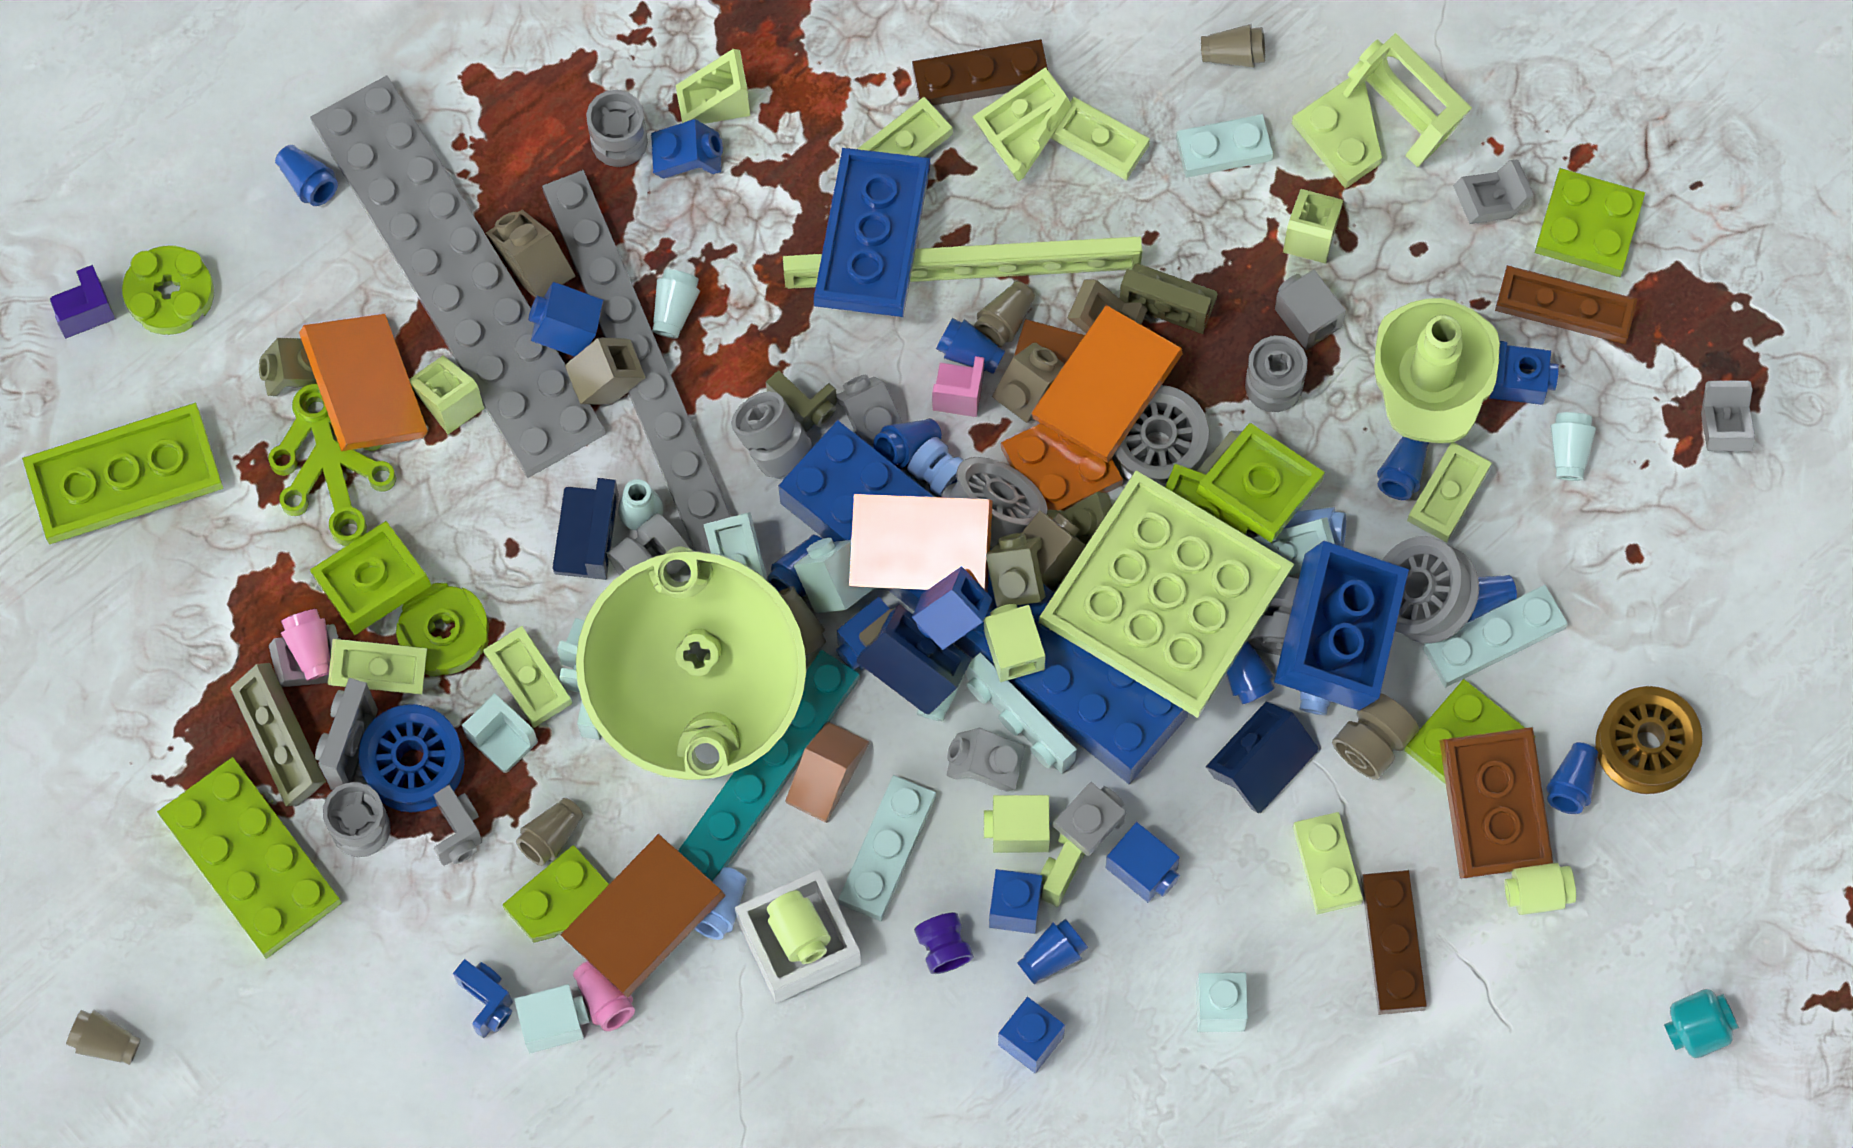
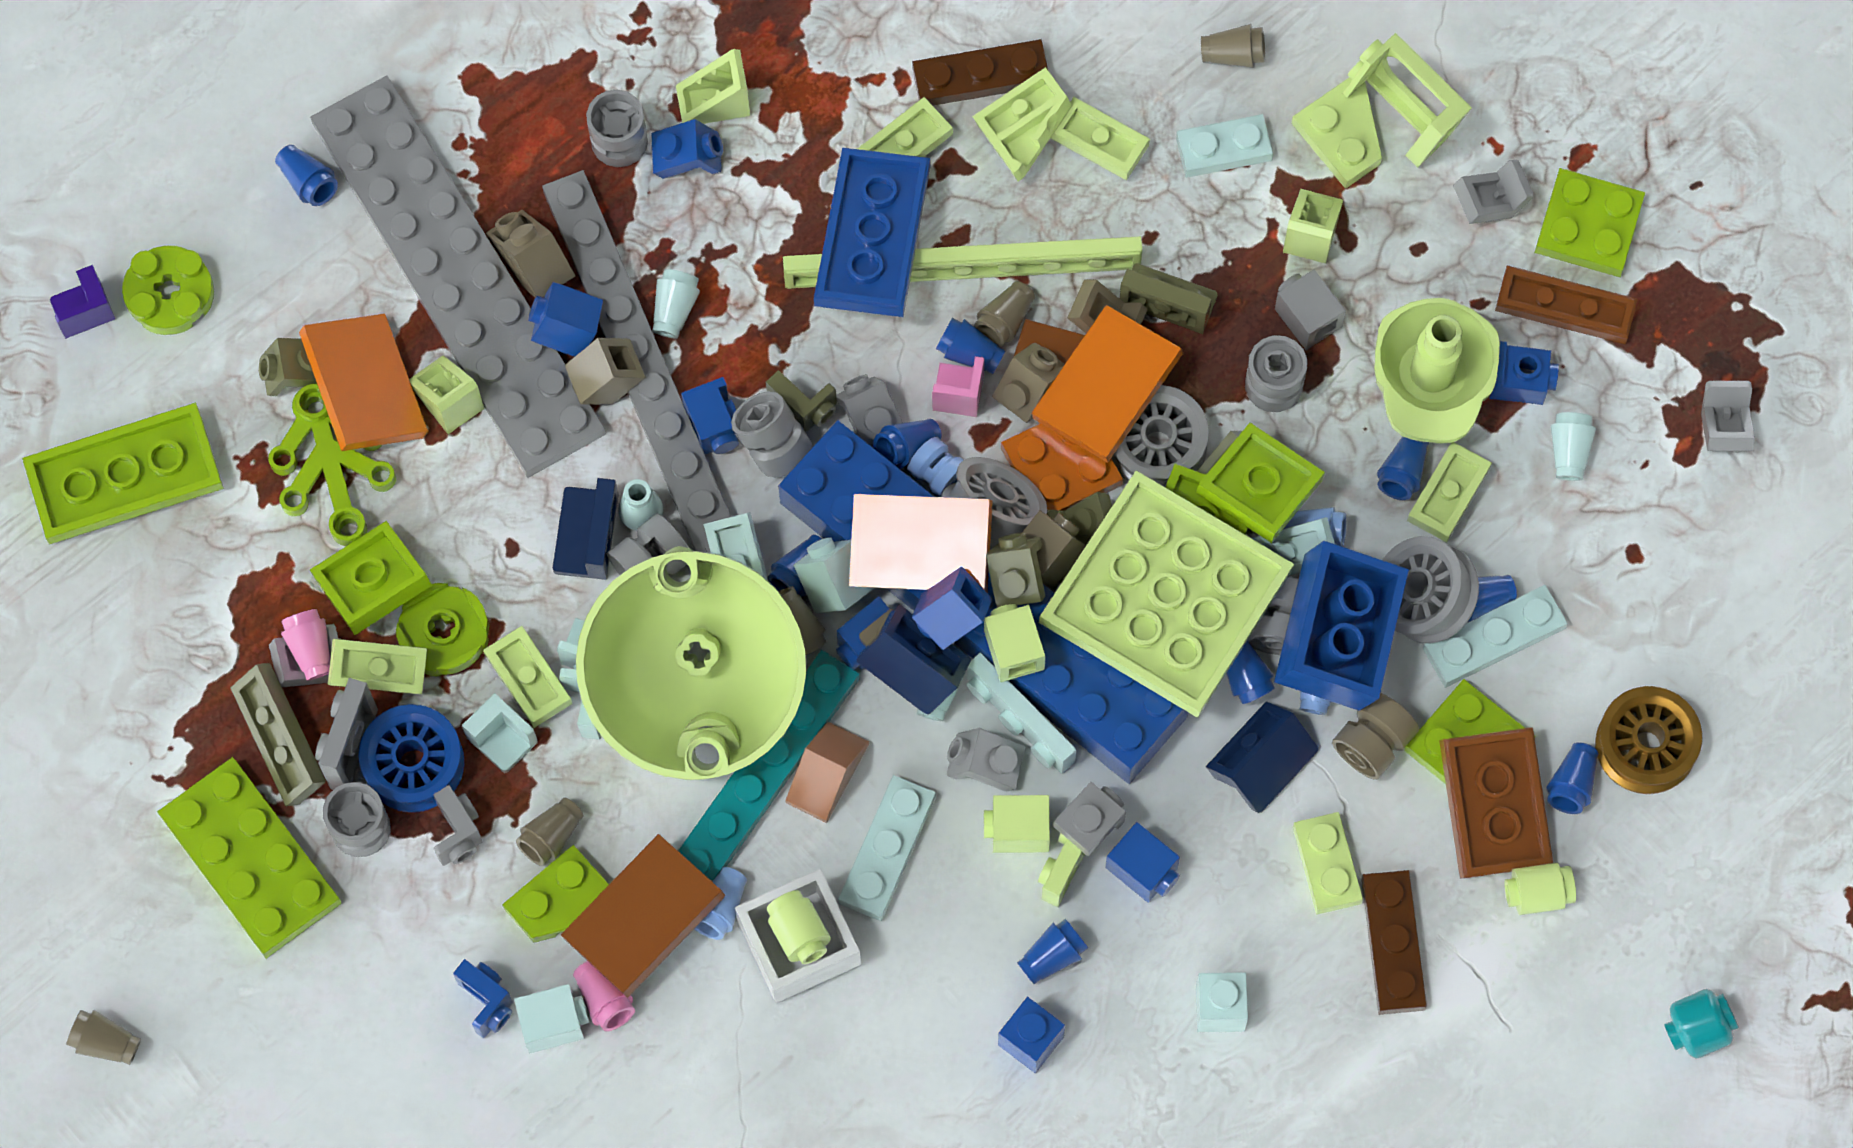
dark purple wheel [914,912,974,974] -> none
blue brick [989,869,1042,934] -> none
none -> blue brick [681,377,739,455]

